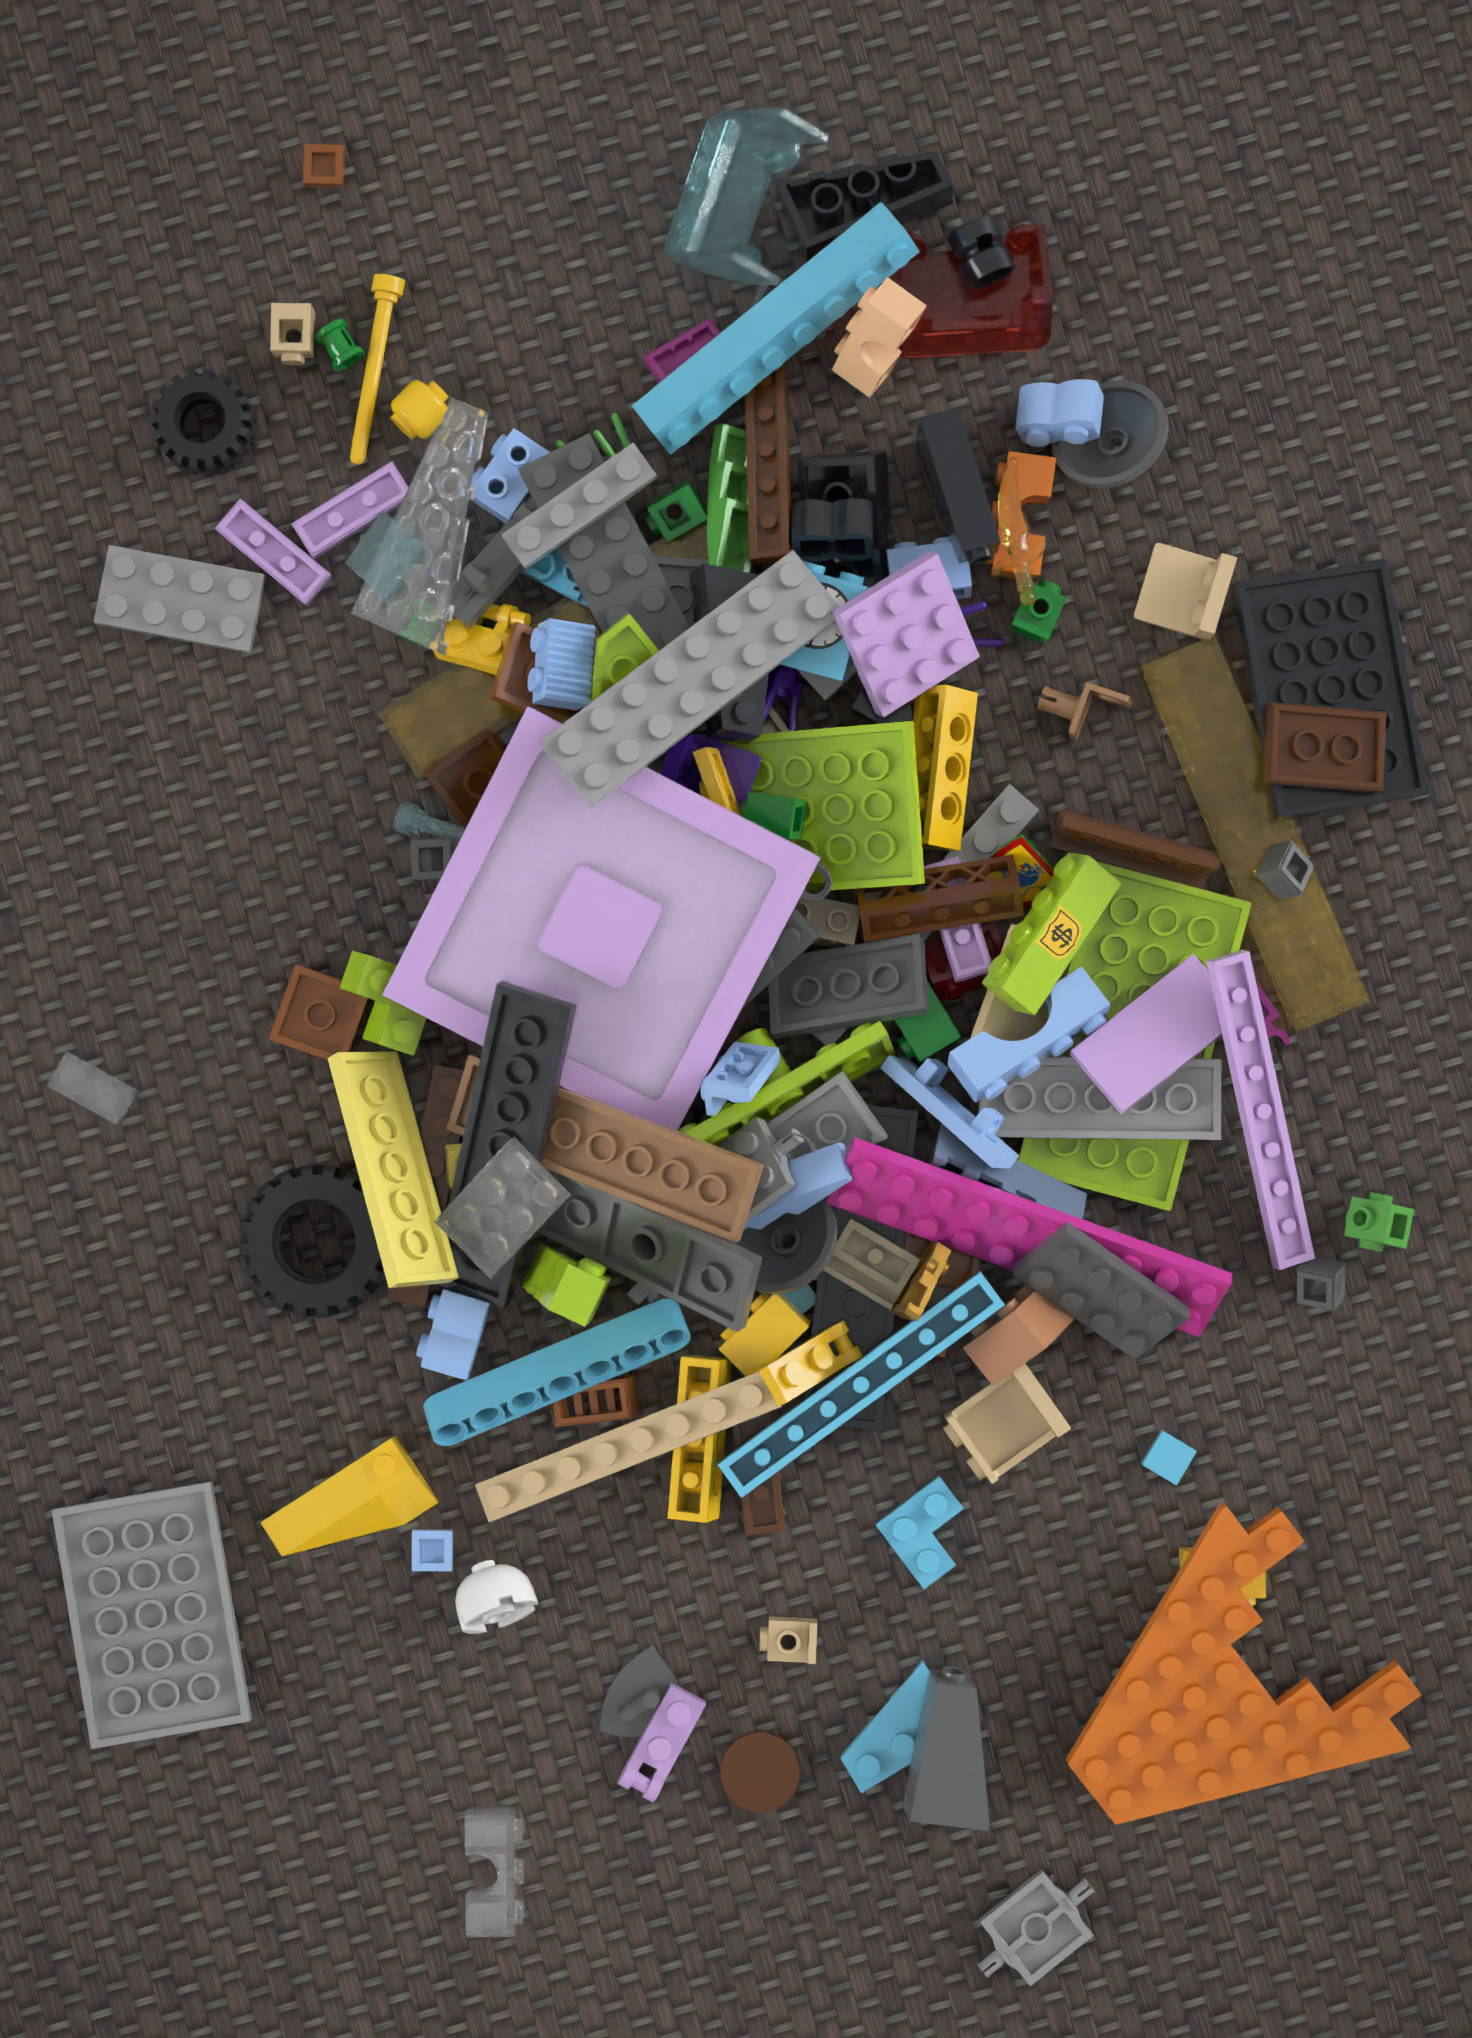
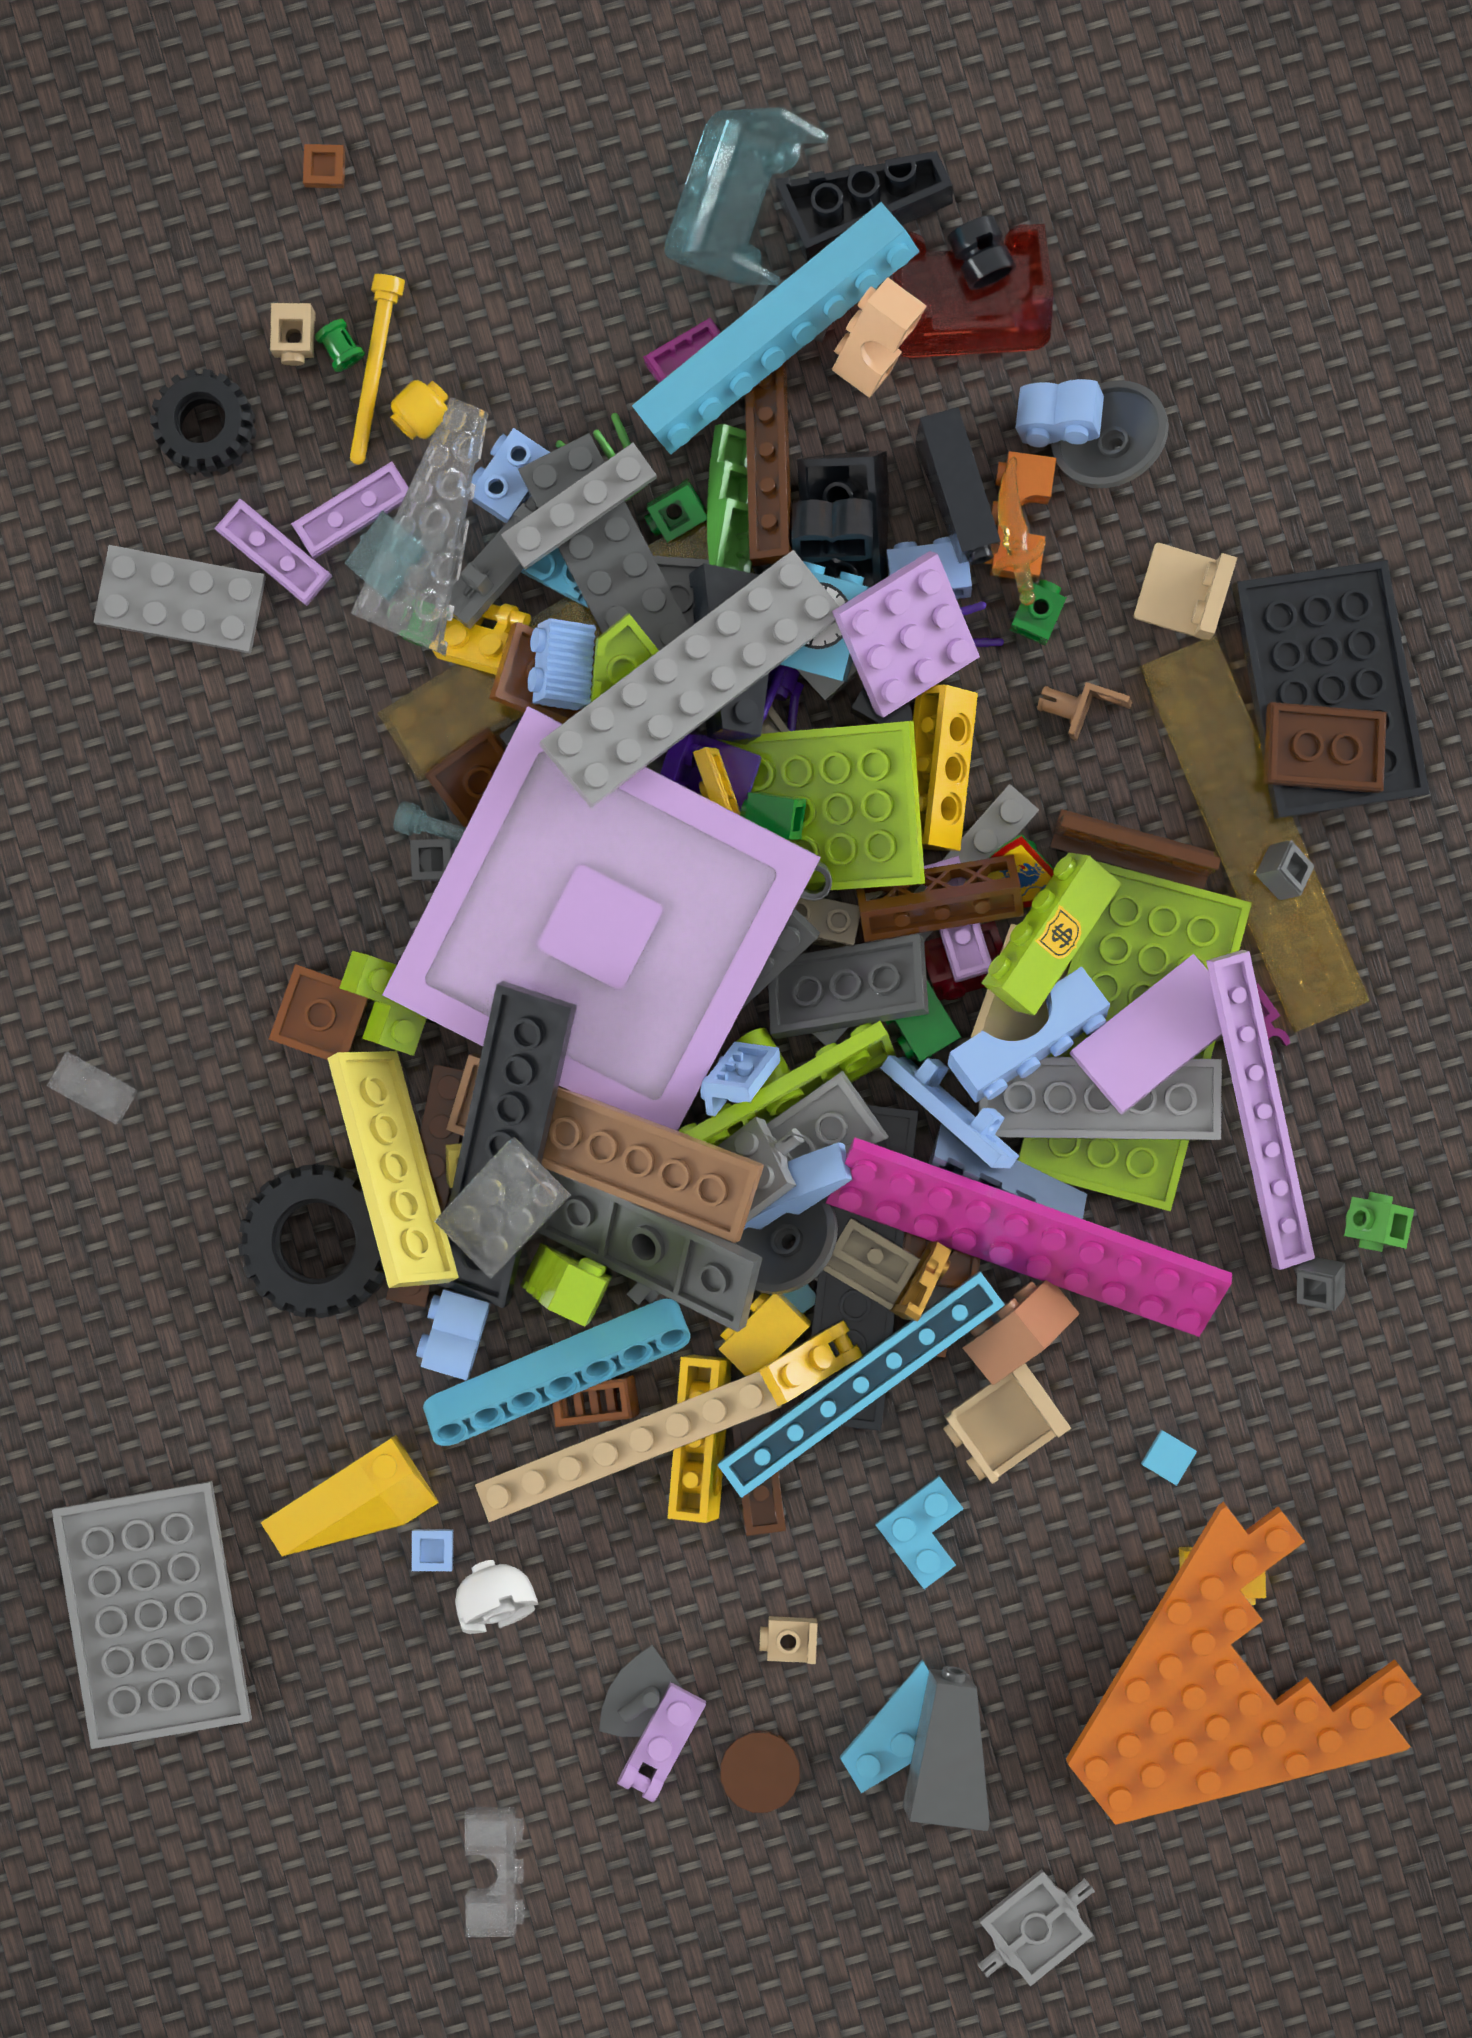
dark grey plate [1013,1222,1190,1360] -> none

